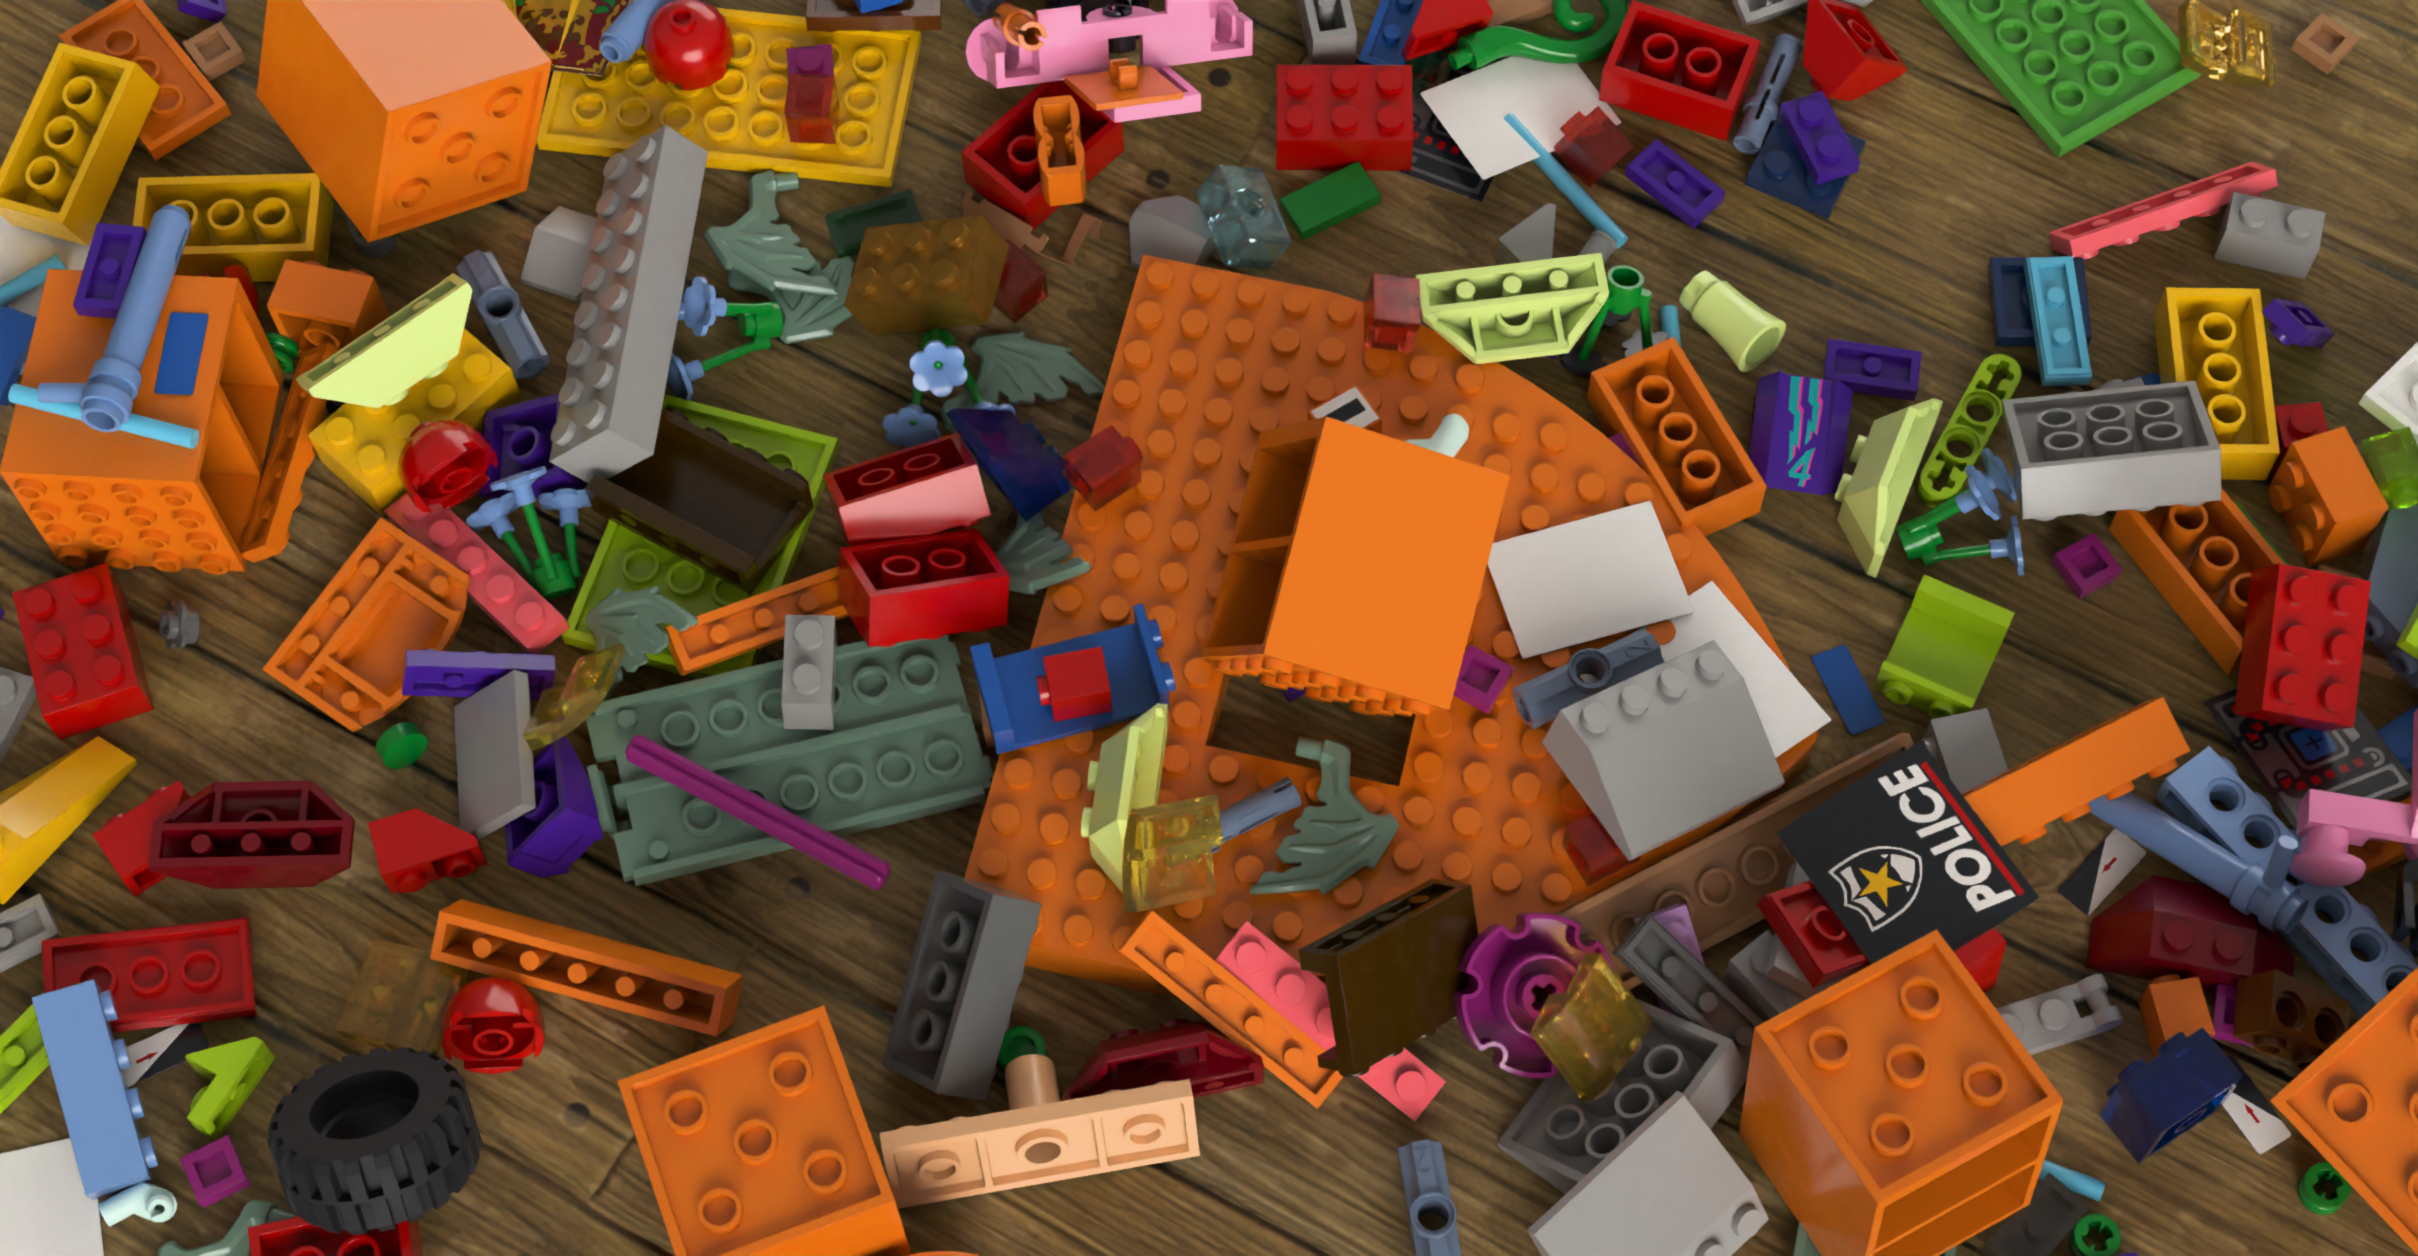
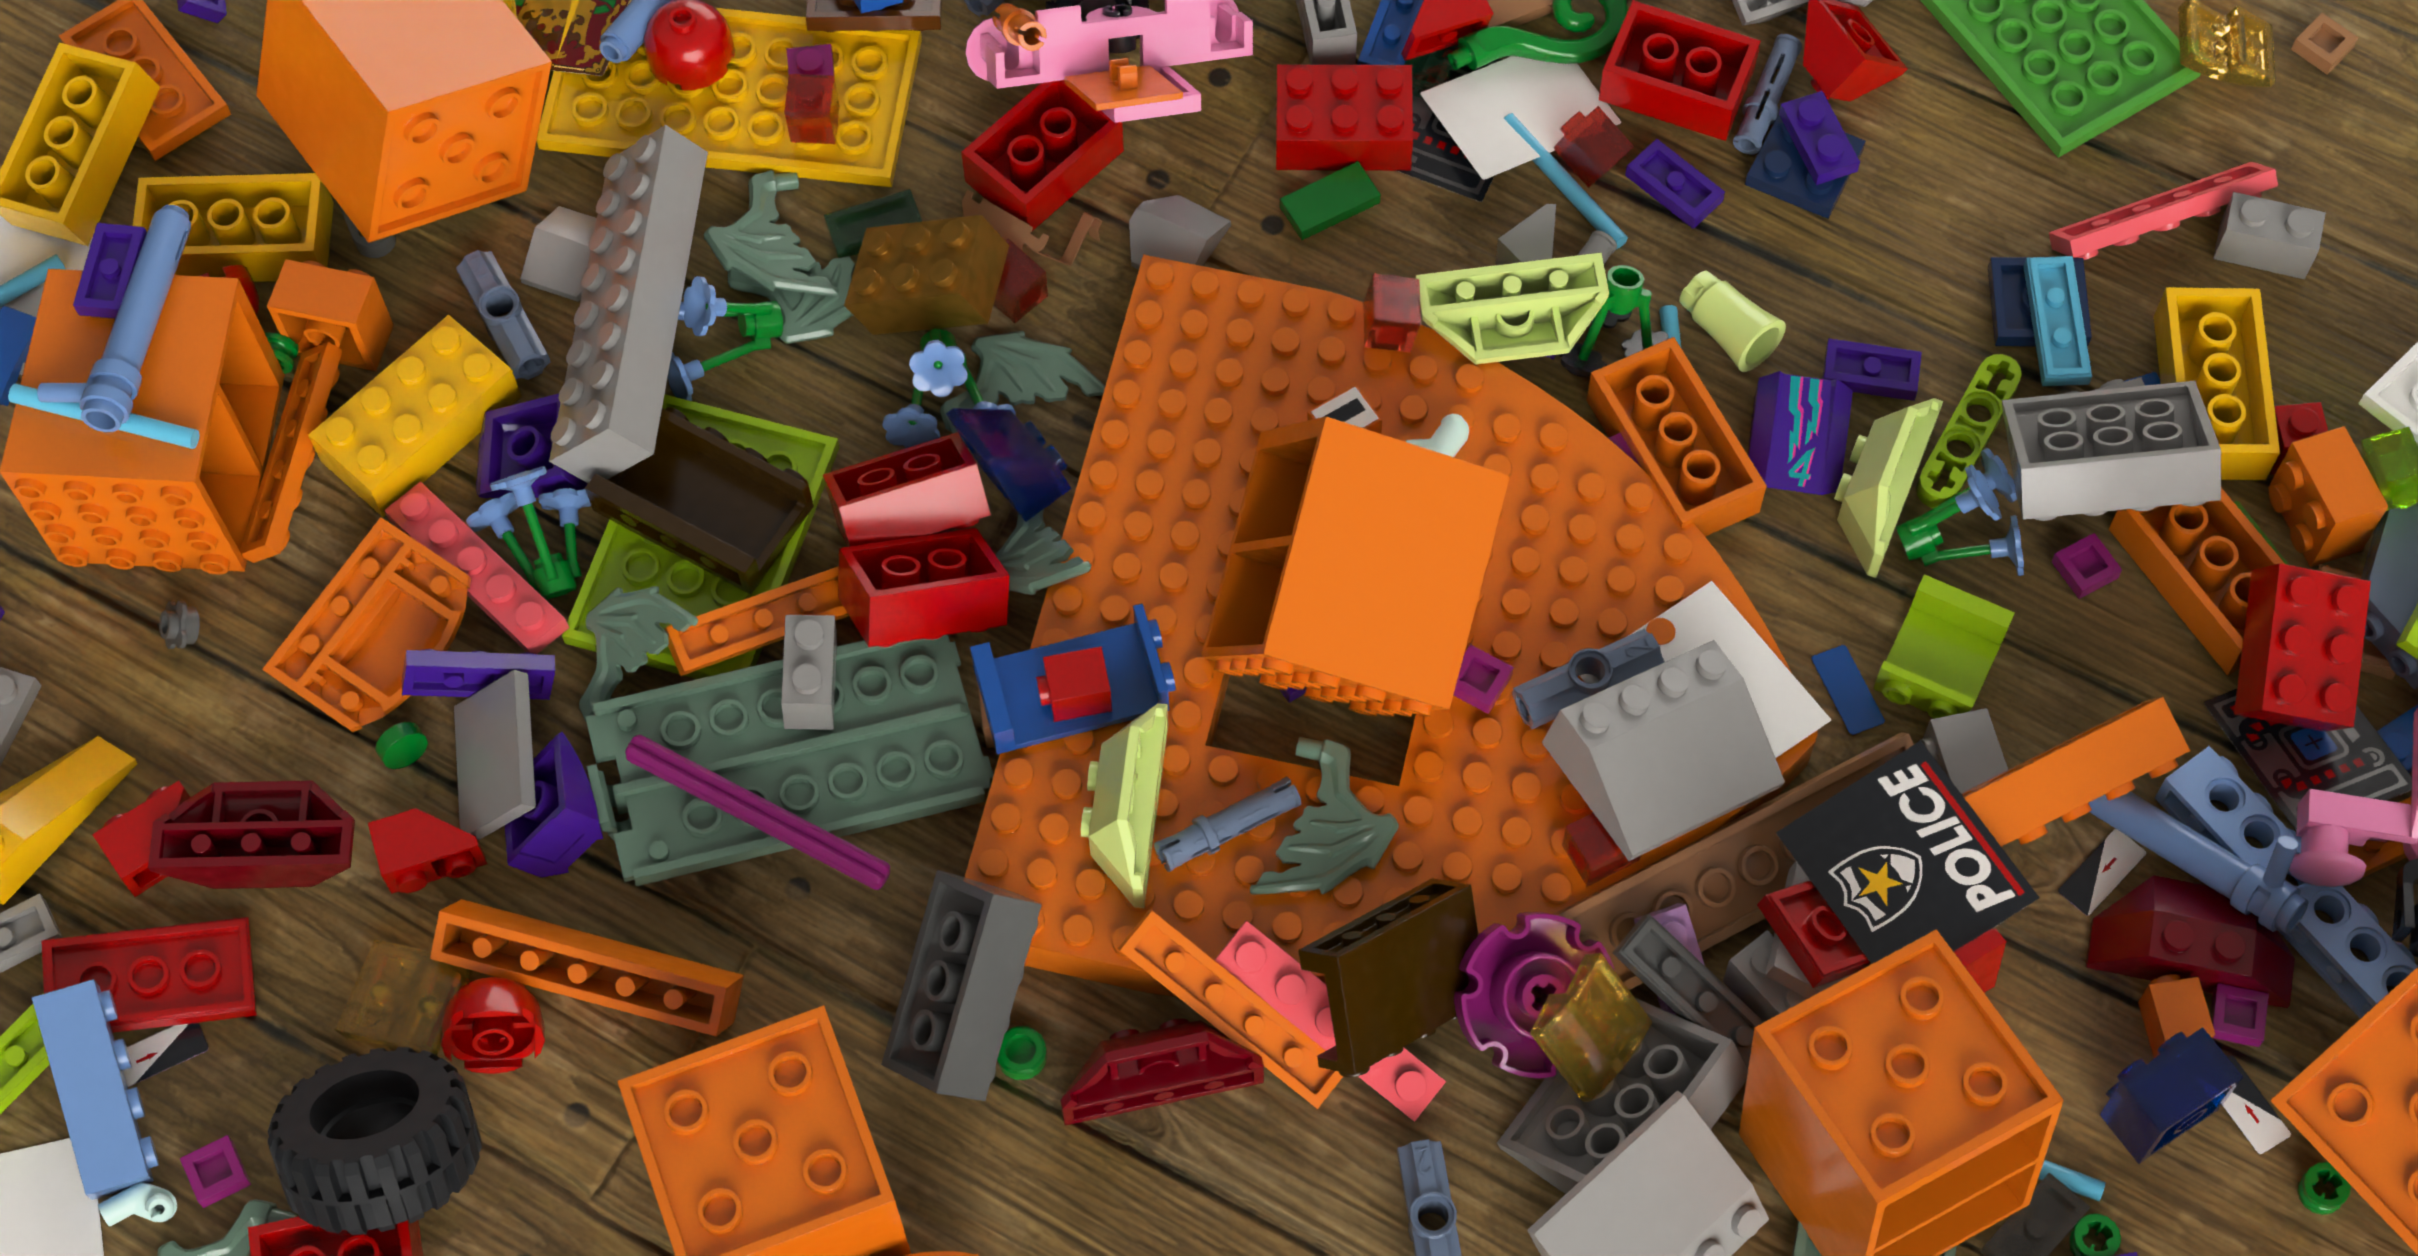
red brick [12,563,154,740] -> none
blue sticker [154,312,209,395] -> none
medium nougat plate [182,21,247,82] -> none
lime slope [185,1036,275,1141] -> none
yellowish green wedge [296,273,473,408] -> none
red cylinder [398,420,498,512] -> none
clear yellow slope [523,643,626,751] -> none
light nougat plate [880,1054,1200,1209] -> none
orange brick [1033,95,1087,206] -> none
clear red brick [1065,425,1143,511] -> none
clear yellow slope [1122,794,1223,912] -> none
clear light blue brick [1196,165,1292,269] -> none
white sticker [1487,501,1694,659] -> none
light grey plate [1996,974,2124,1055] -> none
reddish brown brick [2233,969,2351,1071] -> none
dark purple plate [2262,298,2335,348] -> none

